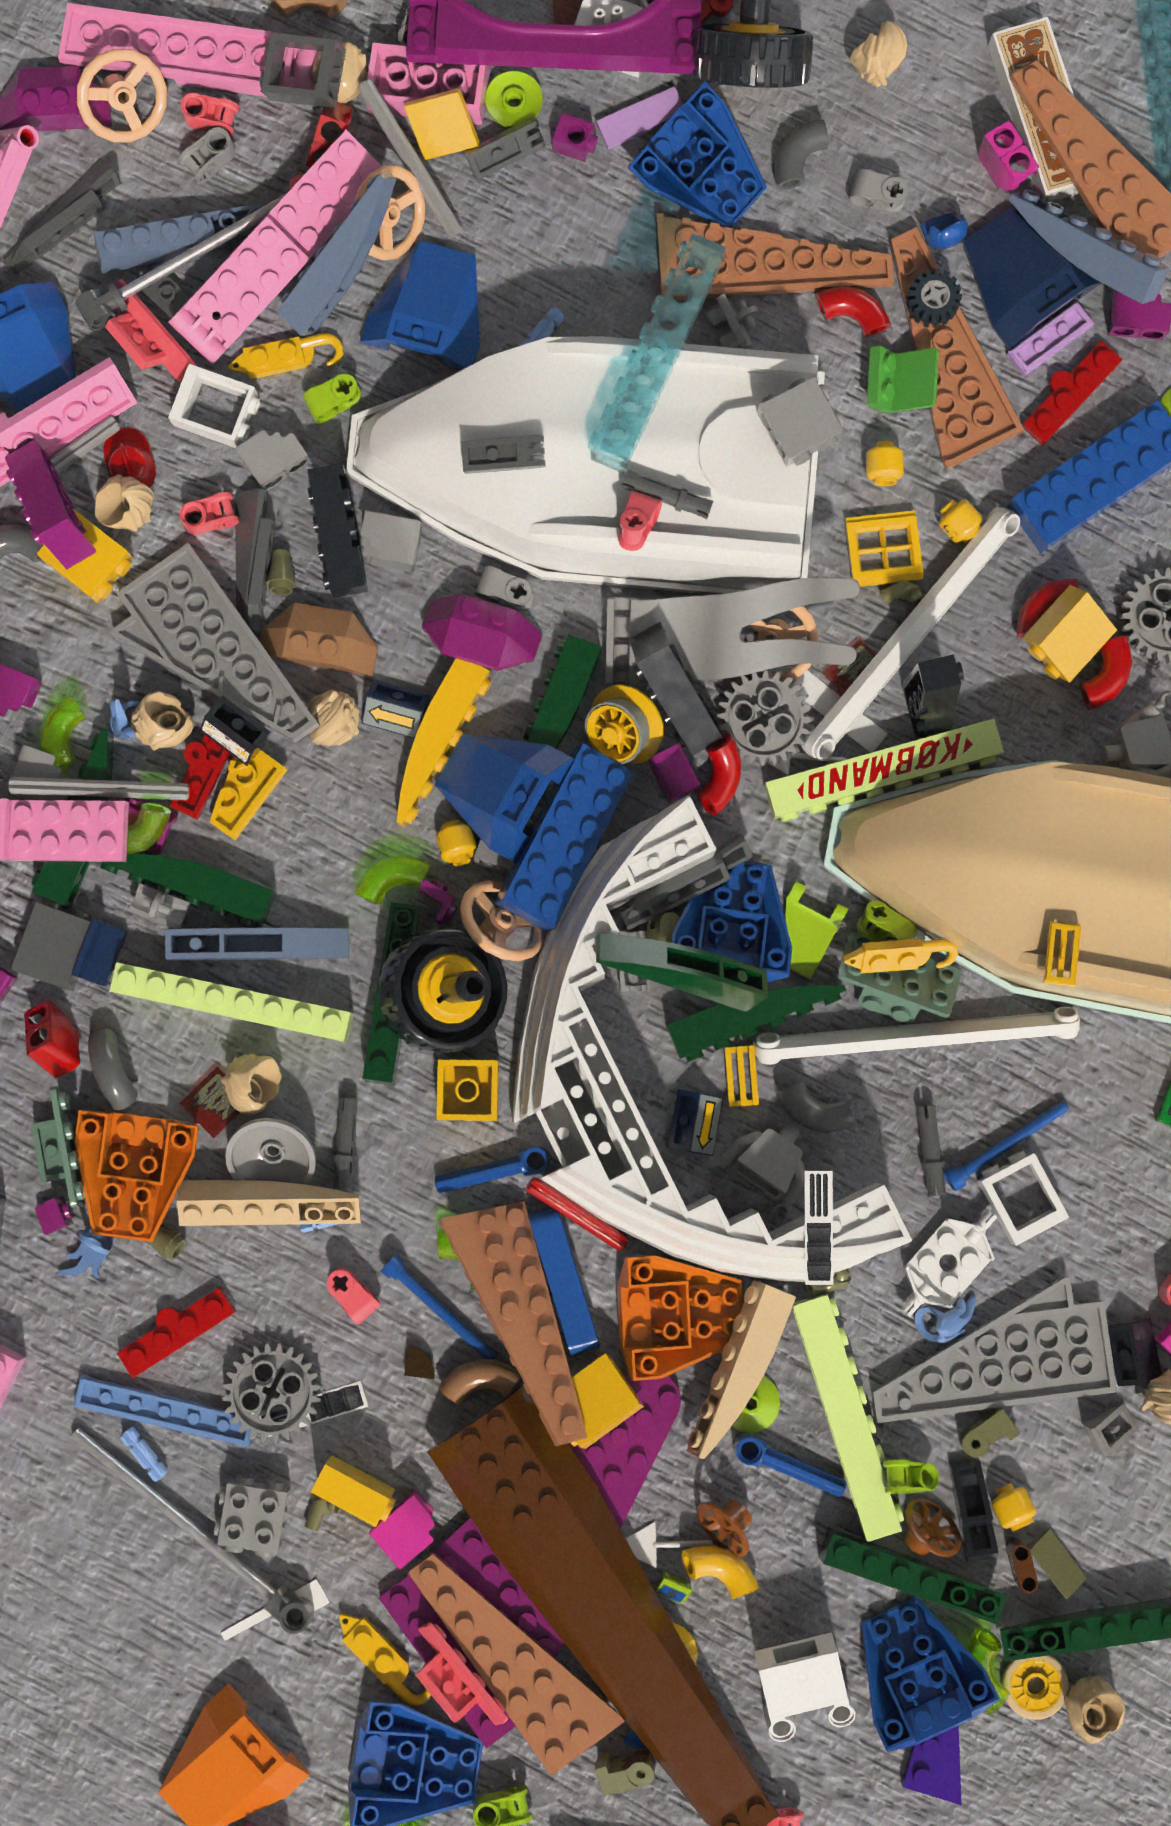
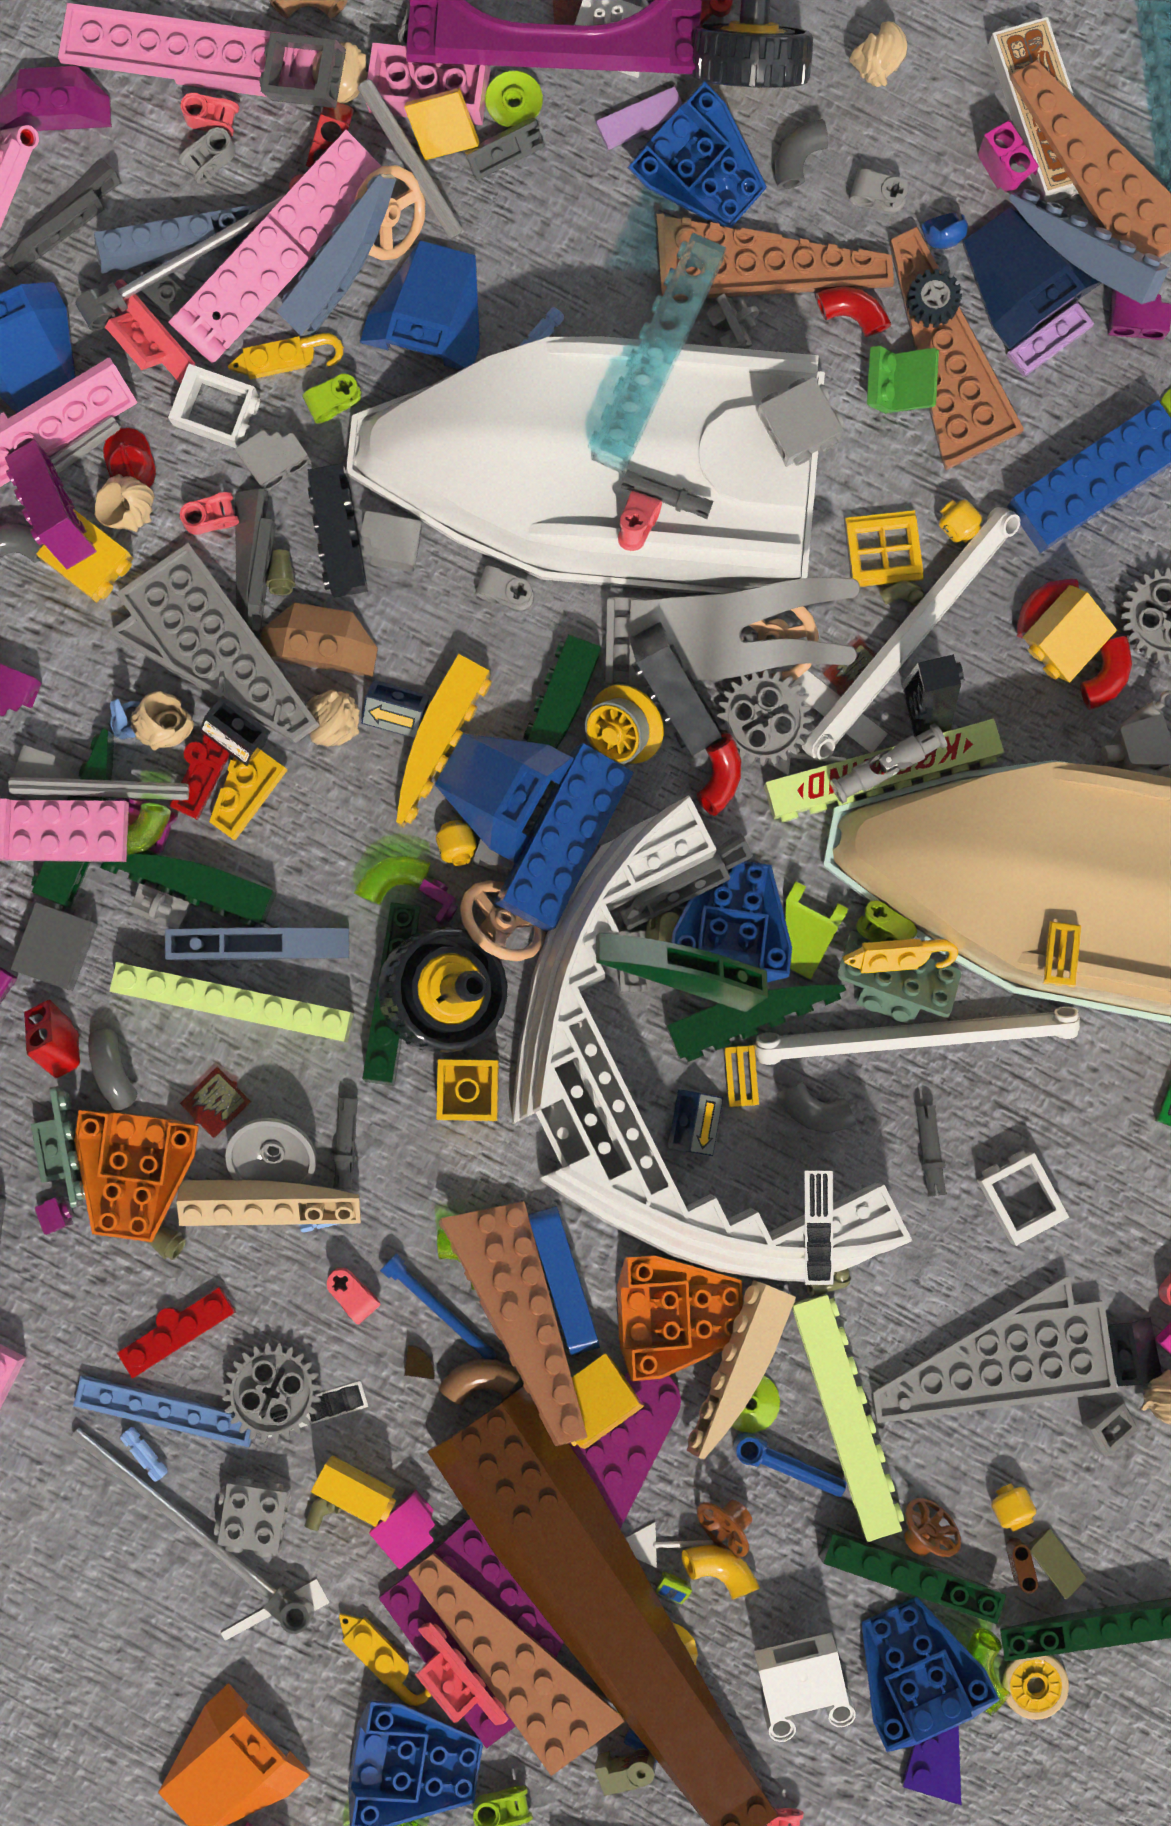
clear neon green cylinder [40,695,86,773] -> none
medium blue piece [57,1229,114,1278] -> none
dark blue panel [72,919,128,987] -> none
light nougat piece [77,49,167,143] -> none
tan hair [221,1054,282,1115] -> none
magenta wedge [422,594,543,671] -> none
blue axle [435,1146,551,1193] -> none
dark grey hinge [461,435,546,474] -> none
red axle [526,1177,629,1251] -> none
magenta brick [552,113,598,162] -> none
magenta piece [648,743,700,803] -> none
light grey torso [709,1124,805,1220] -> none
yellow head [866,441,904,486] -> none
lime piece [883,1460,939,1494] -> none
white plate [901,1209,997,1317] -> none
medium blue piece [915,1294,976,1343] -> none
blue piece [943,1101,1069,1192] -> none
black slope [950,1459,999,1563] -> none
olive leg [959,1407,1020,1458] -> none
red hinge [1022,340,1123,446] -> none
tan hair [1064,1675,1125,1745] -> none
none -> light grey piece [830,723,947,804]

